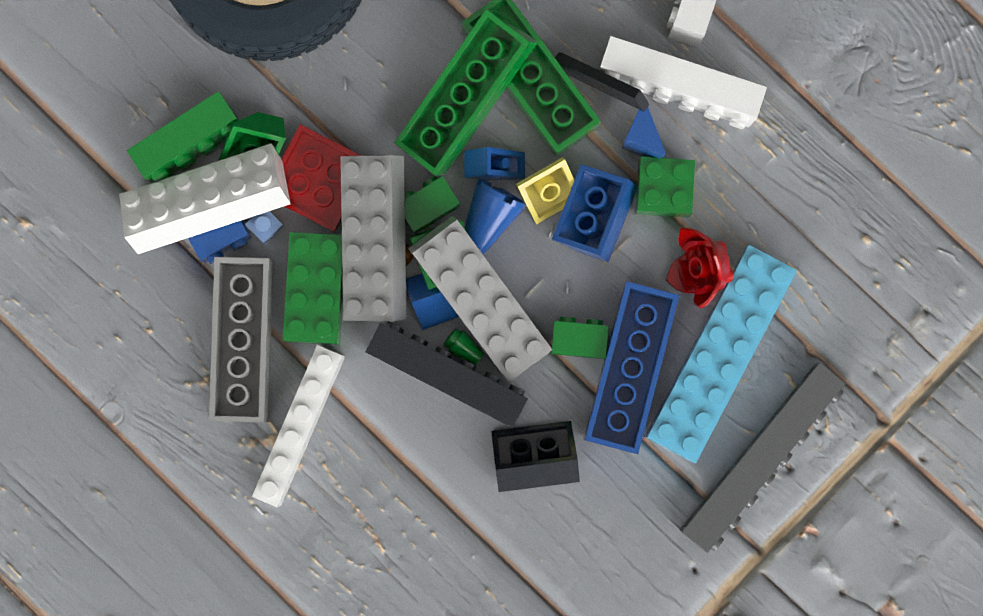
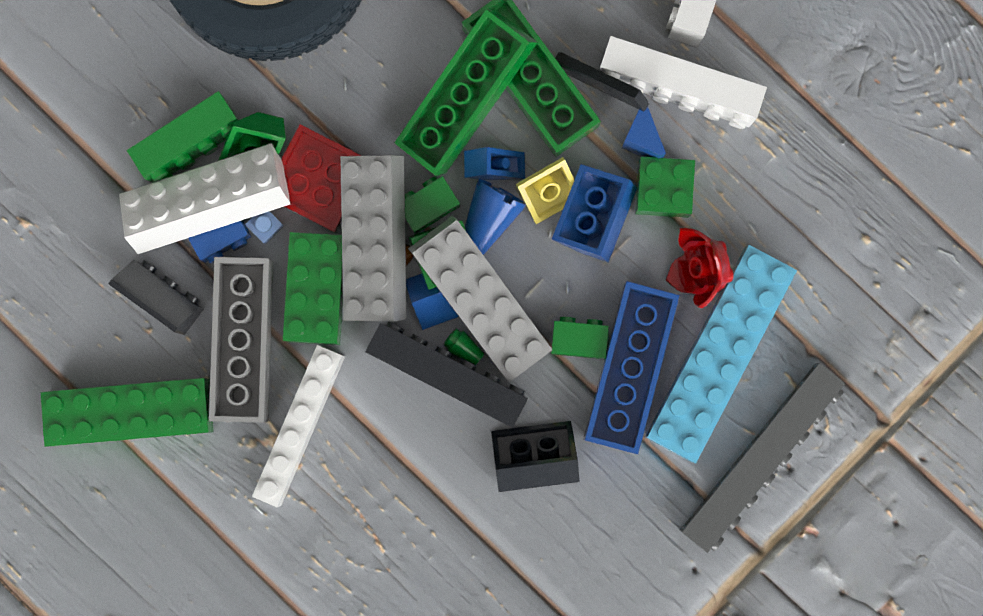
none -> green brick [40,378,214,447]
none -> black slope [108,260,204,335]

